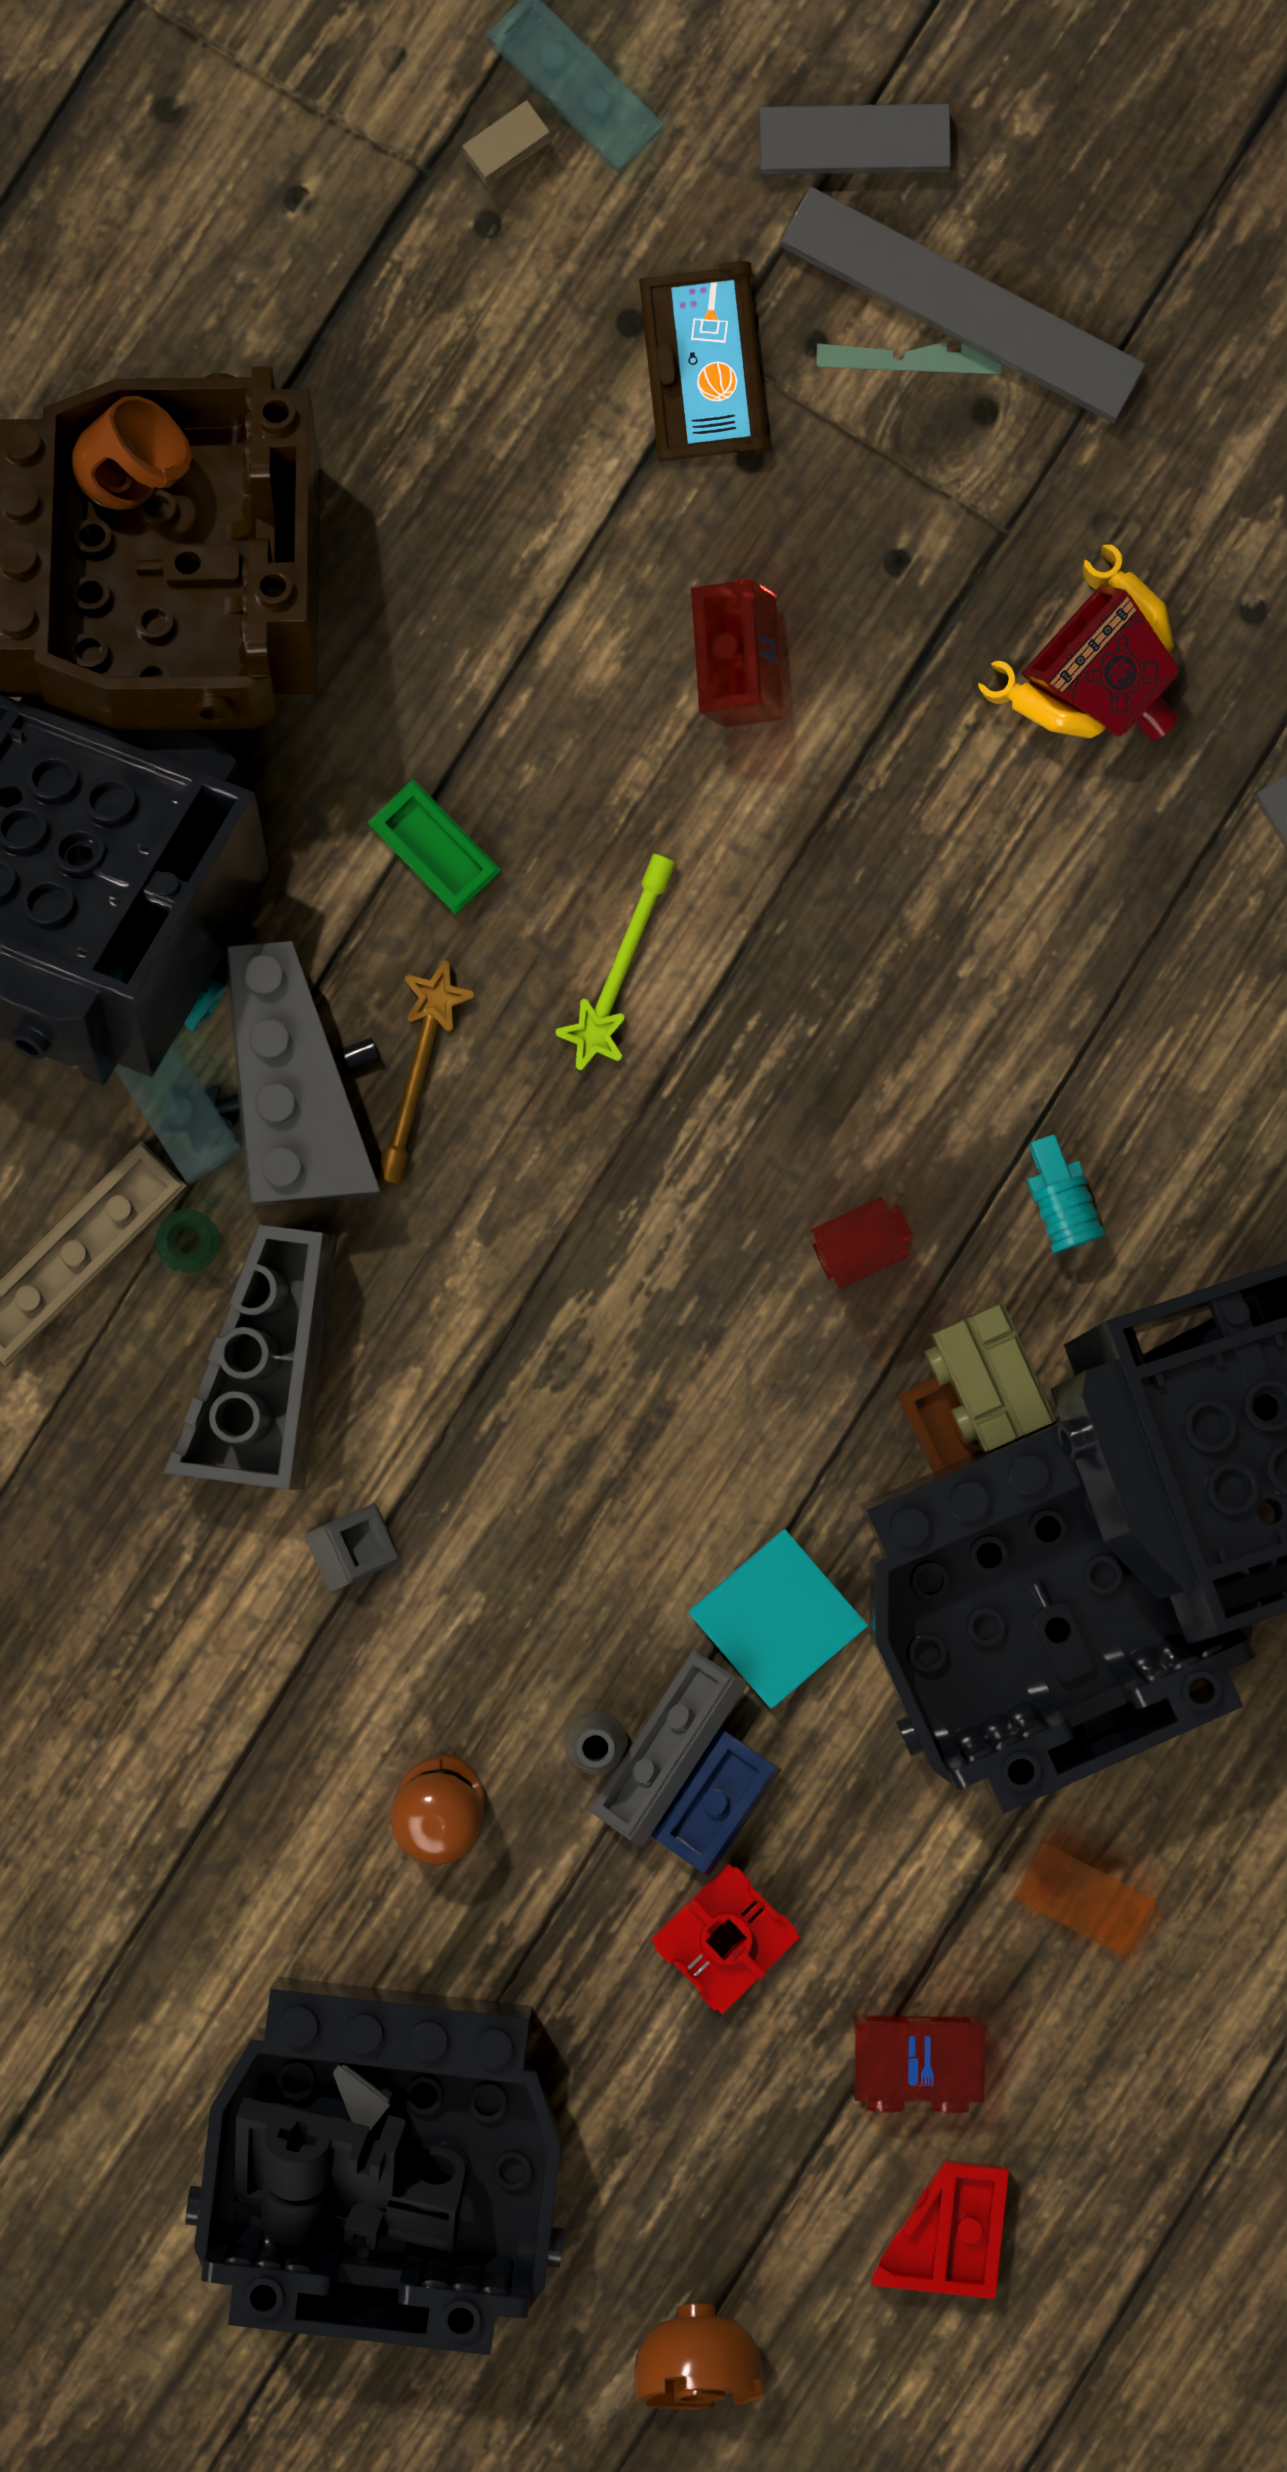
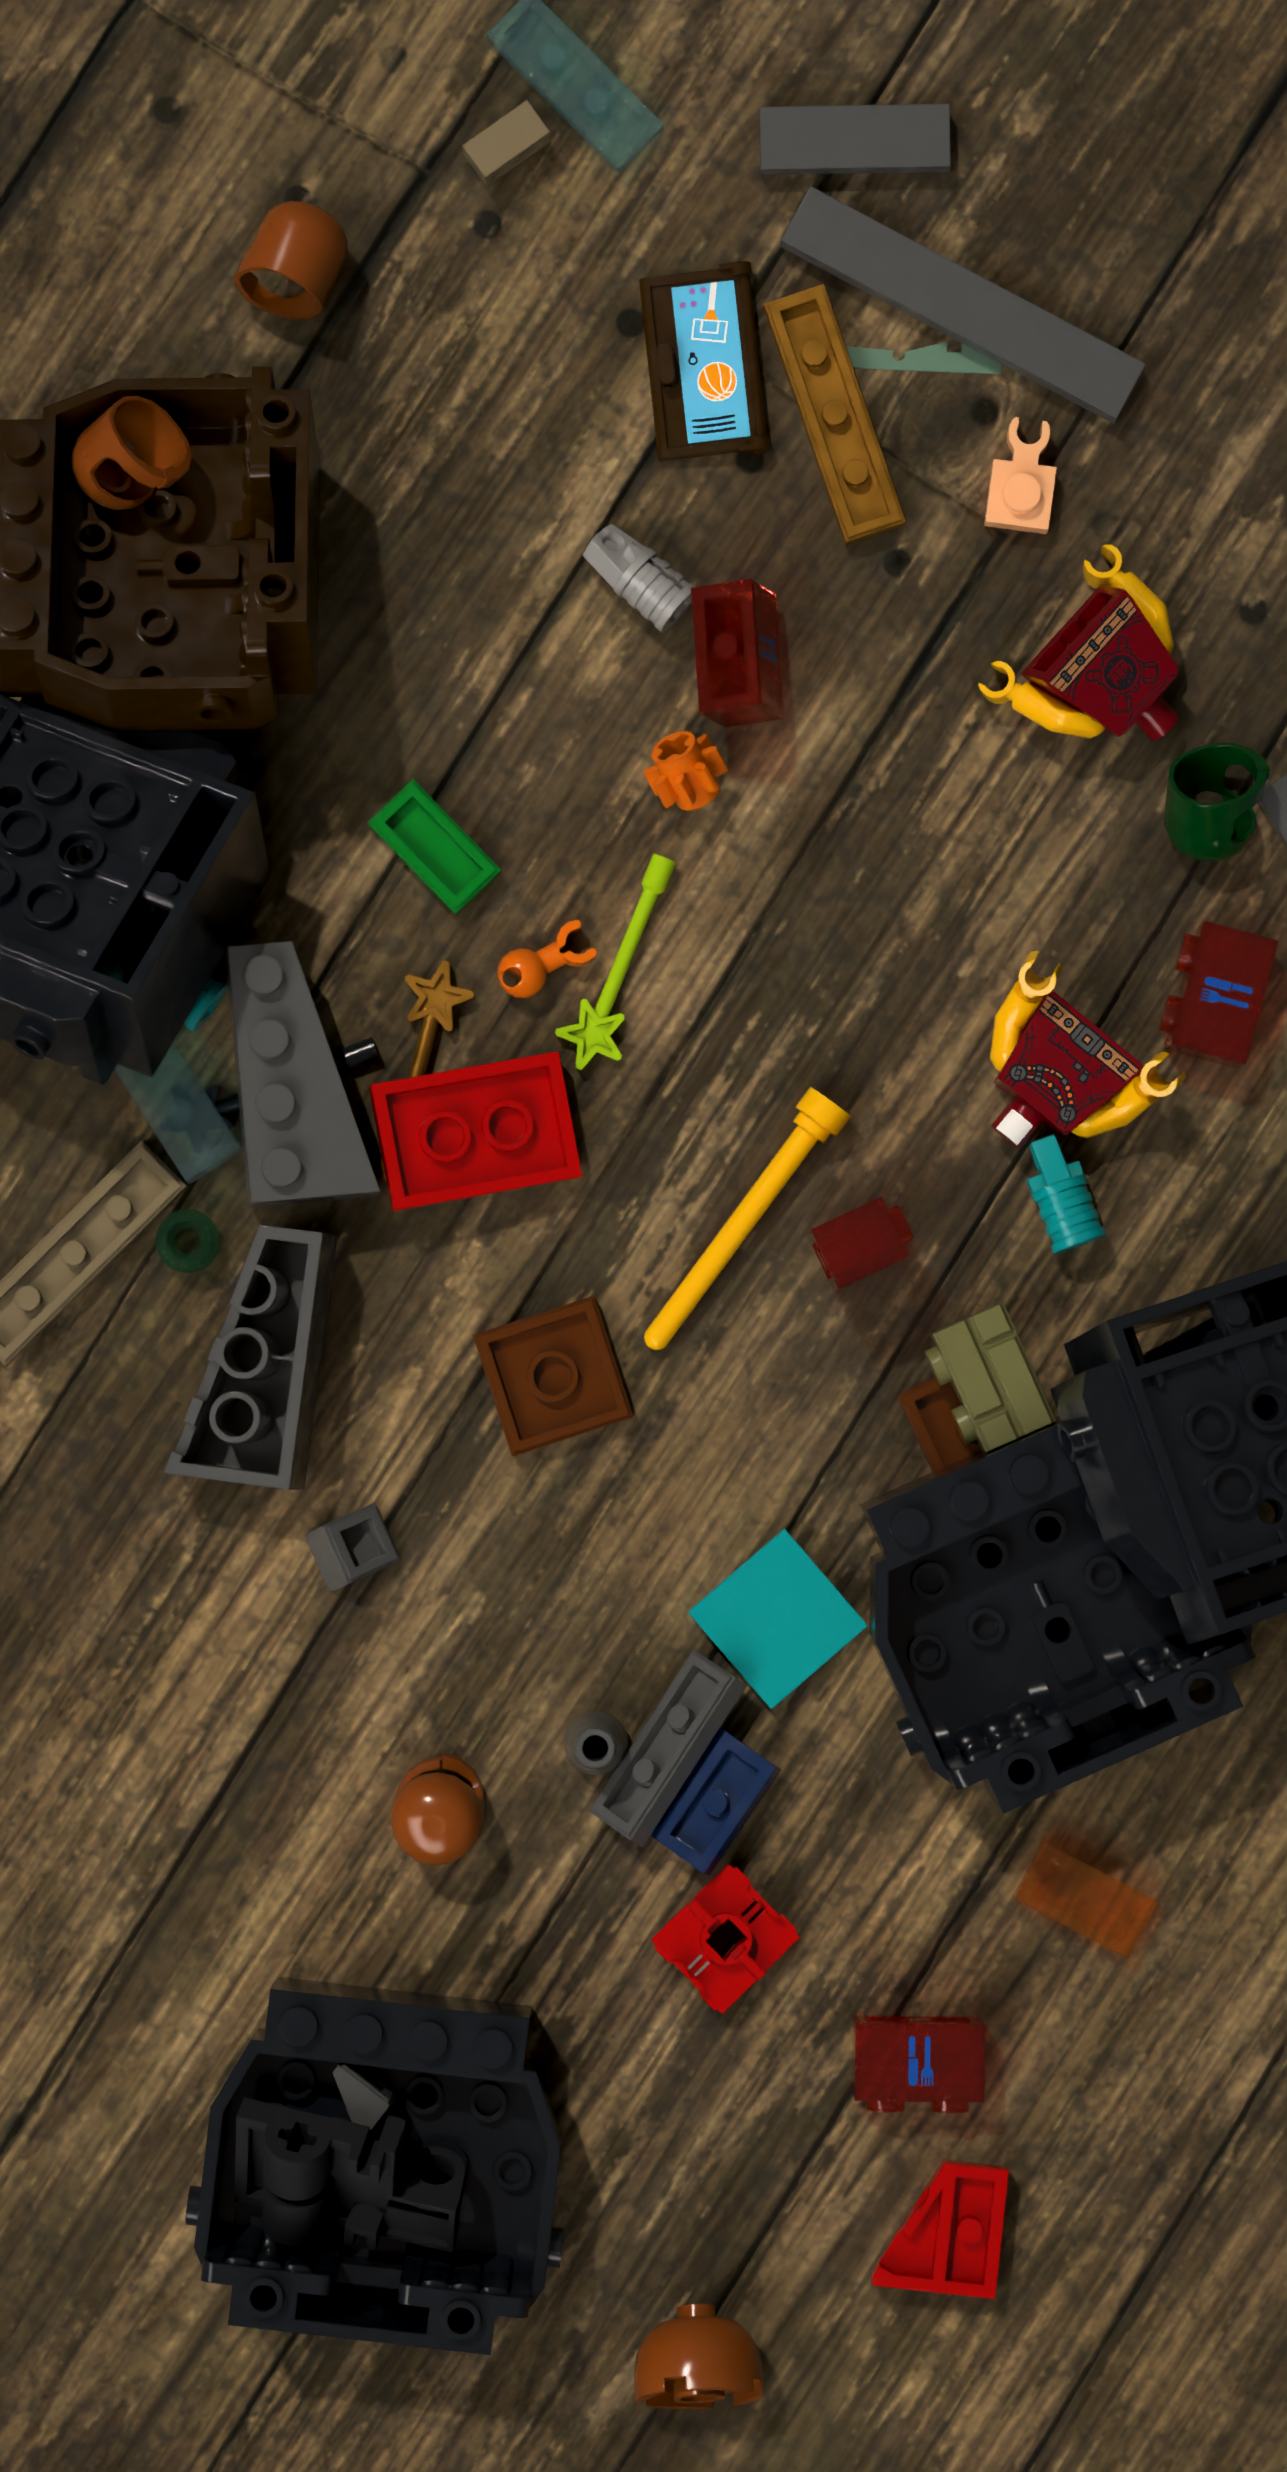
none -> dark orange helmet [233,201,348,320]
none -> red plate [369,1051,582,1212]
none -> reddish brown tile [473,1296,633,1456]
none -> orange arm [497,920,597,998]
none -> light grey hinge [583,524,699,633]
none -> orange gear [644,731,728,811]
none -> yellow piece [644,1087,851,1350]
none -> pearl gold tile [763,284,906,546]
none -> light nougat plate [984,417,1057,534]
none -> torso [990,951,1186,1150]
none -> clear red brick [1158,921,1278,1069]
none -> dark green helmet [1164,743,1270,862]

